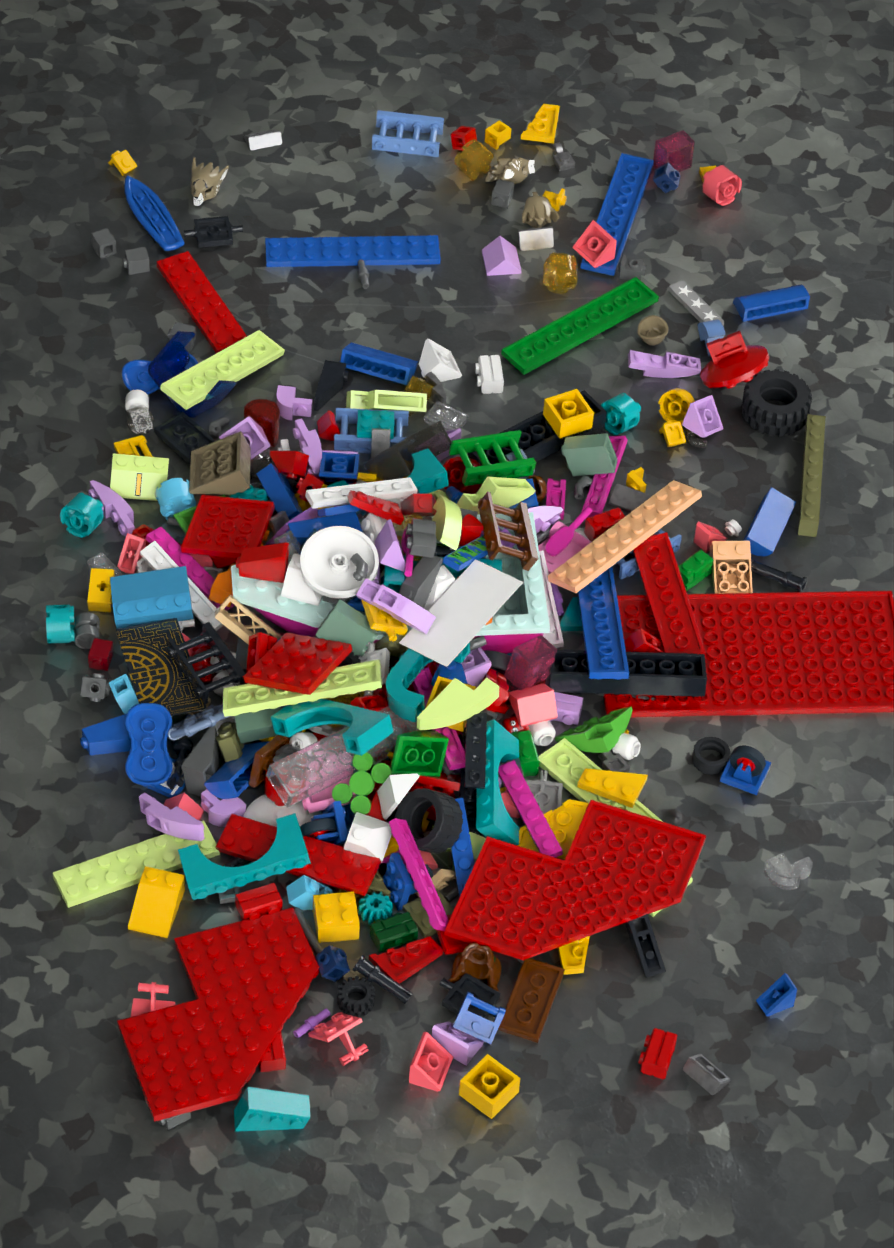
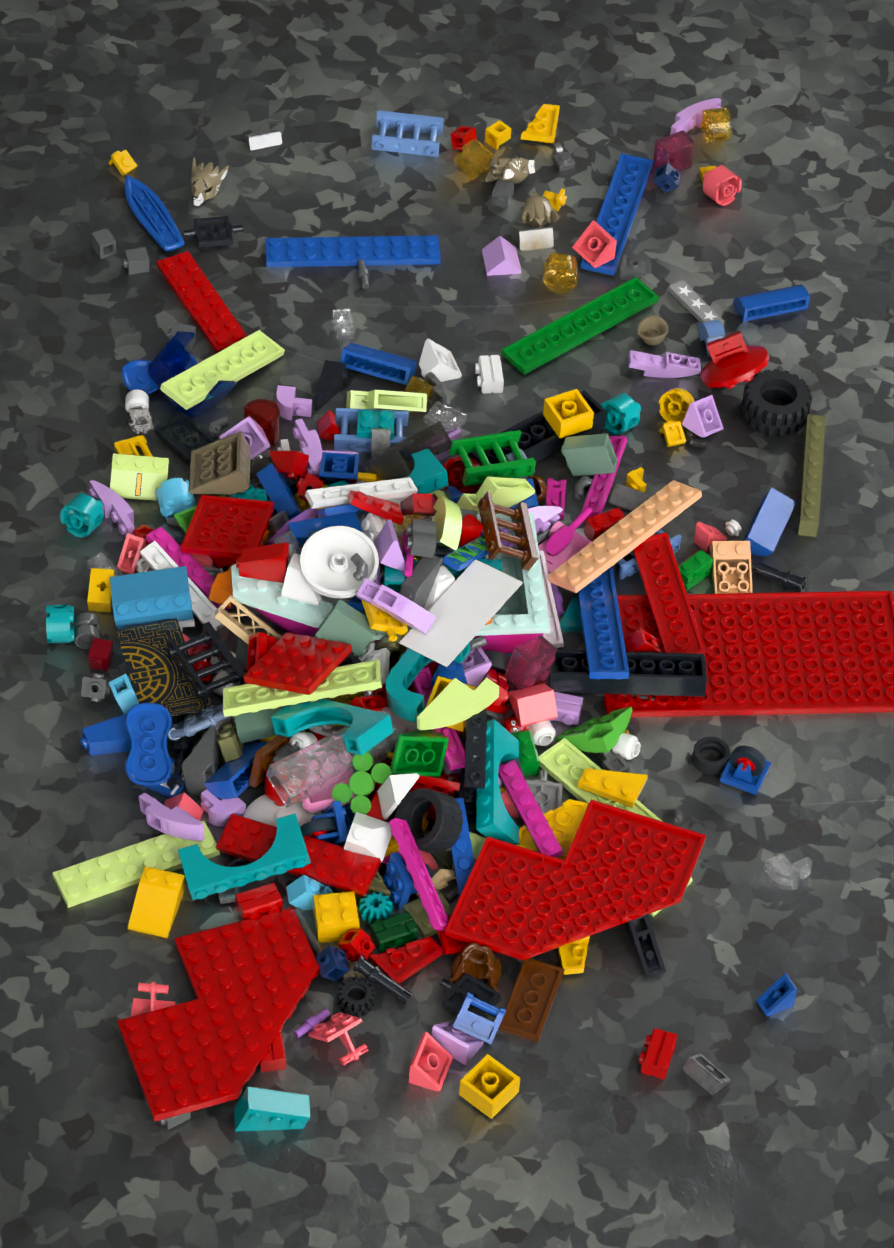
none -> clear plate [333,309,355,340]
none -> red brick [338,928,375,961]
none -> lavender slope [670,98,721,141]
none -> clear yellow brick [701,108,732,143]

